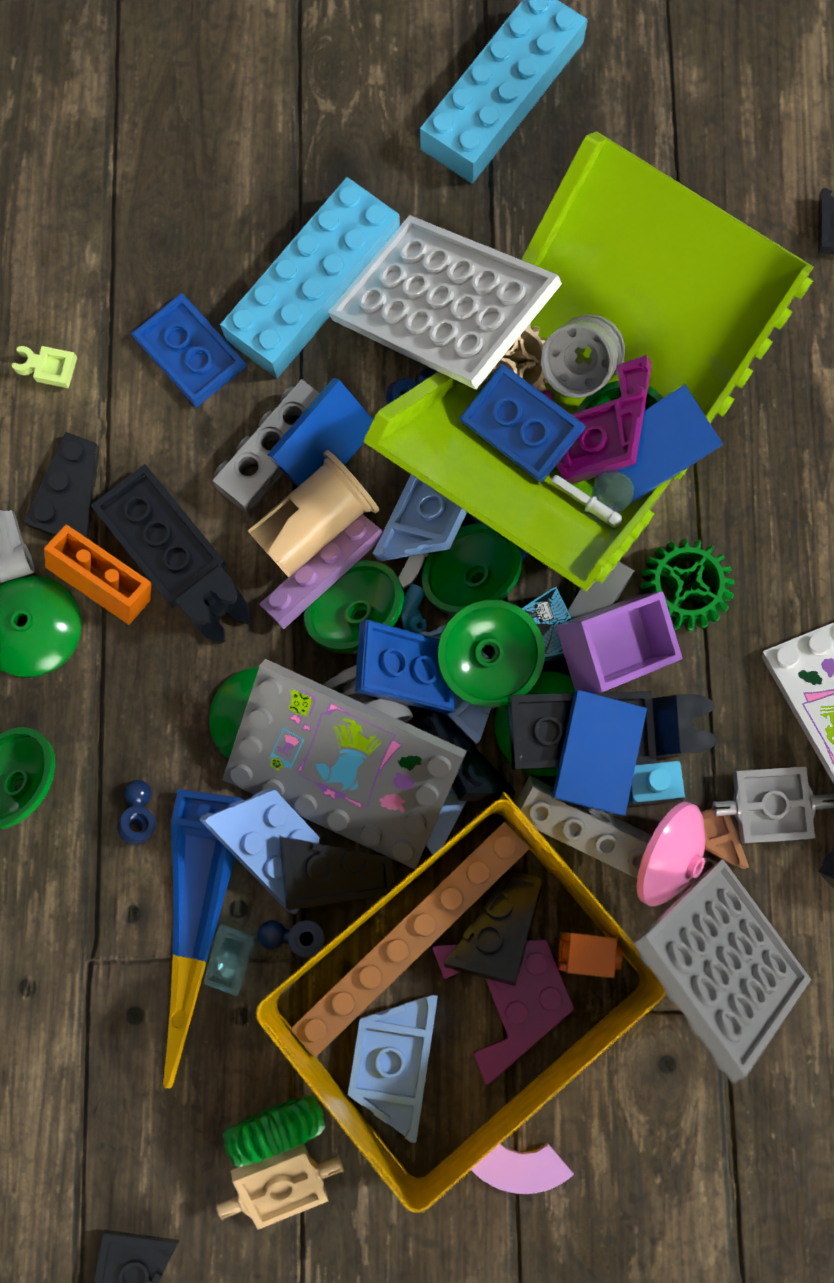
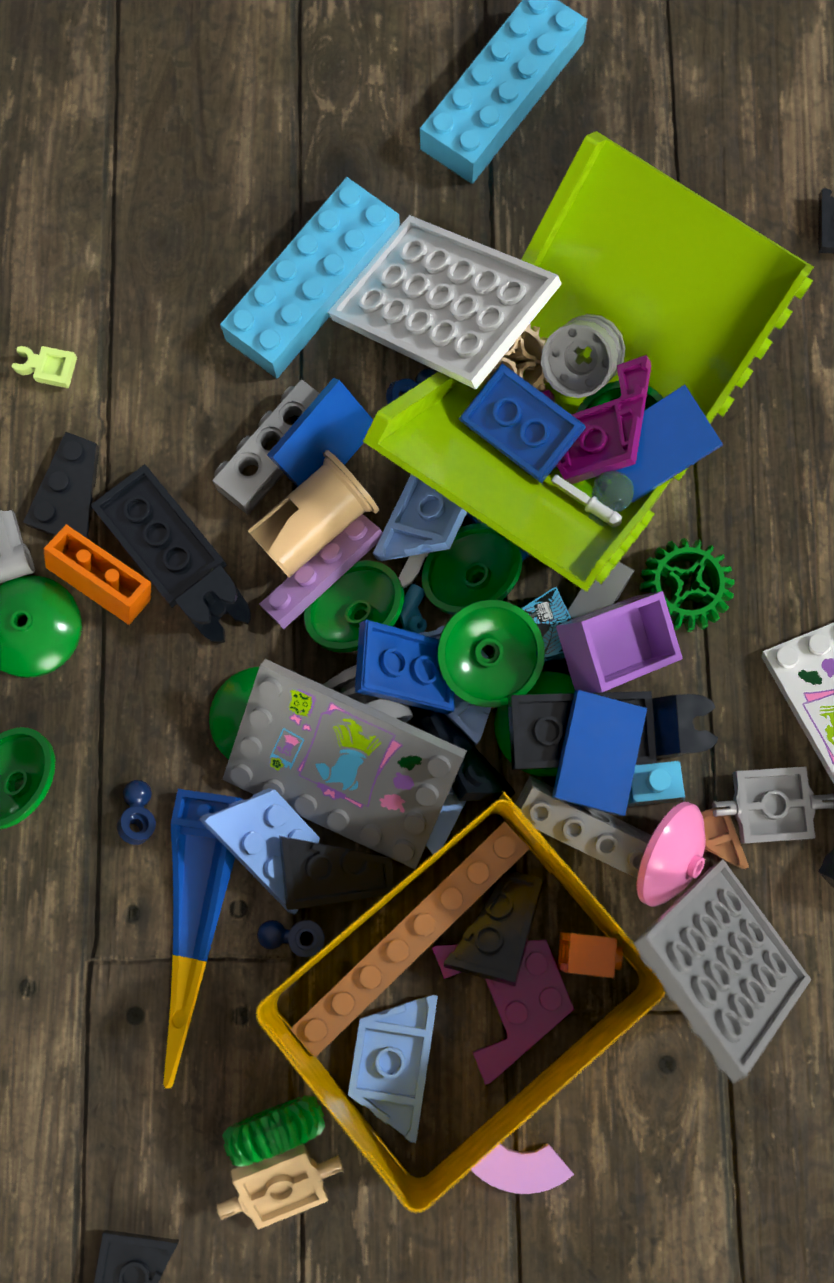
blue tile [131,293,247,408] -> none
clear light blue slope [203,924,259,996] -> none

